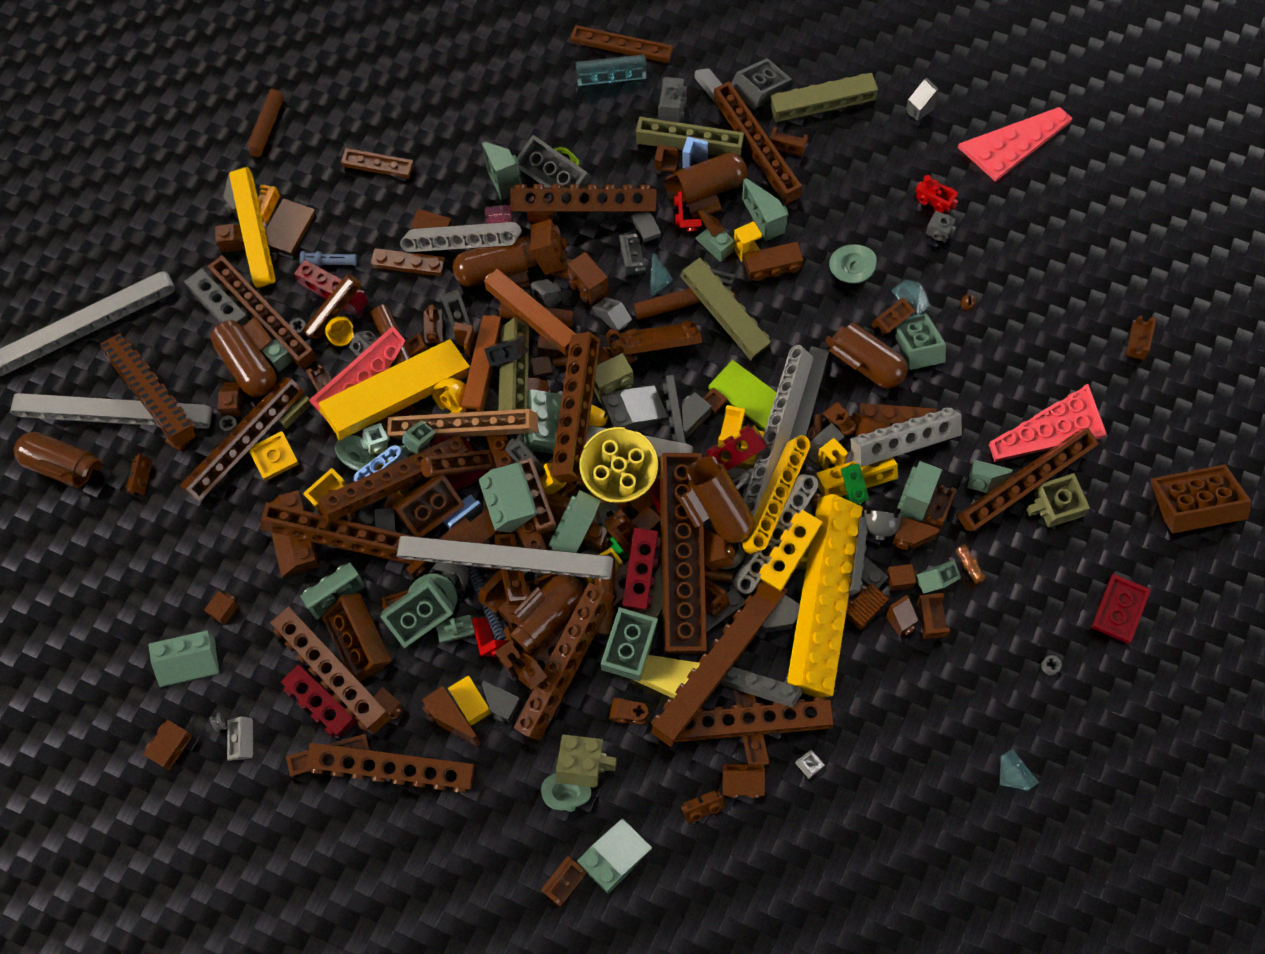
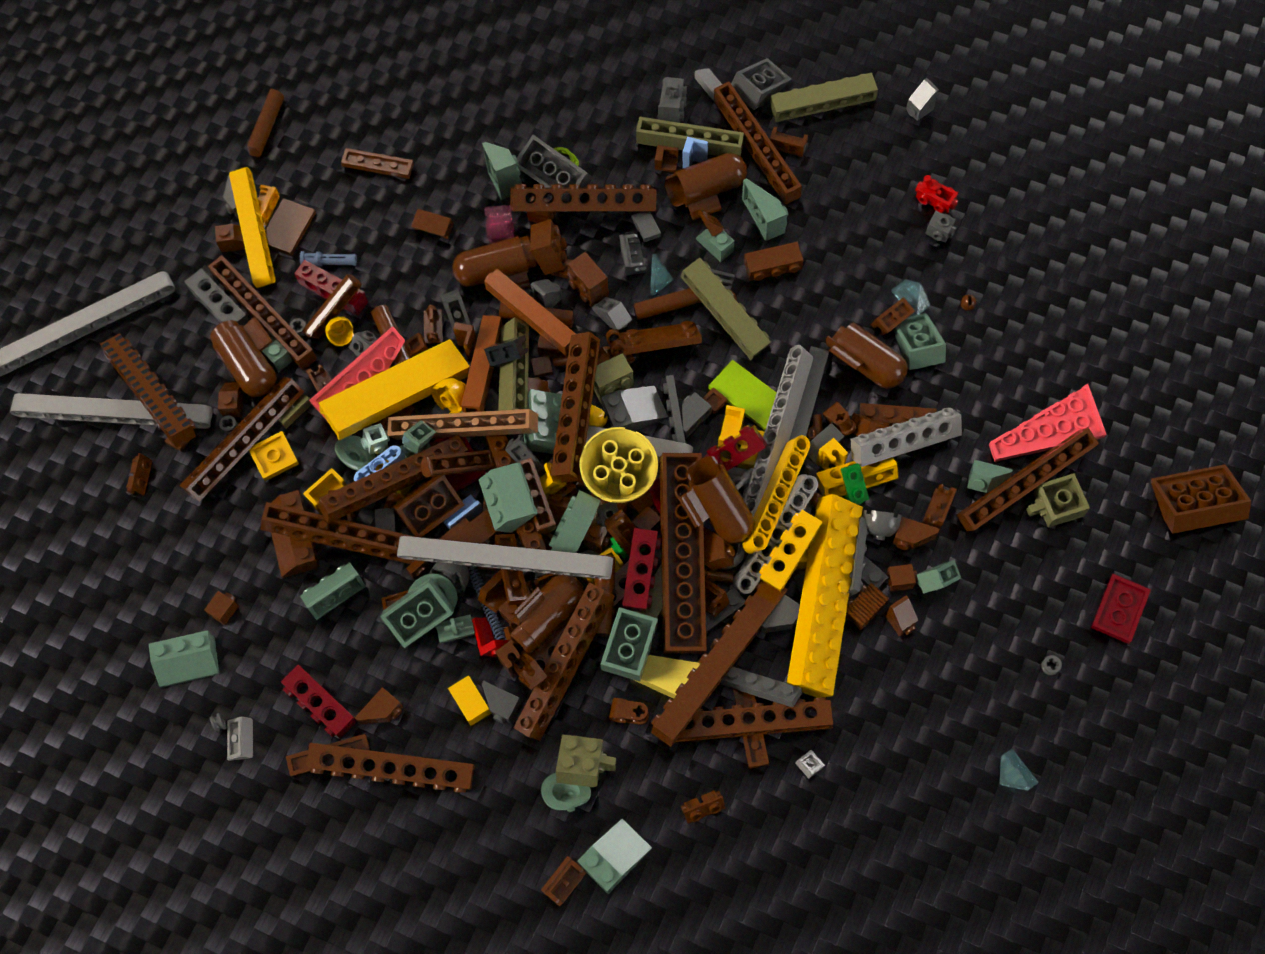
reddish brown piece [14,432,102,488] -> none
reddish brown brick [143,720,193,770] -> none
reddish brown brick [270,606,392,734] -> none
reddish brown slope [321,593,392,682] -> none
reddish brown plate [371,248,446,276] -> none
light grey beam [400,222,521,252] -> none
reddish brown slope [422,686,481,746] -> none
reddish brown tile [570,25,673,63] -> none
clear light blue brick [576,54,646,86] -> none
red bracket [674,191,702,232] -> none
reddish brown brick [722,764,765,798] -> none
yellow panel [734,221,762,262] -> none
sand green hat [829,245,877,283] -> none
sand green brick [898,461,942,523] -> none
reddish brown panel [917,593,950,639] -> none
clear orange pin [955,544,986,584] -> none
coral wing [958,107,1072,182] -> none
reddish brown hinge [1125,316,1157,360] -> none

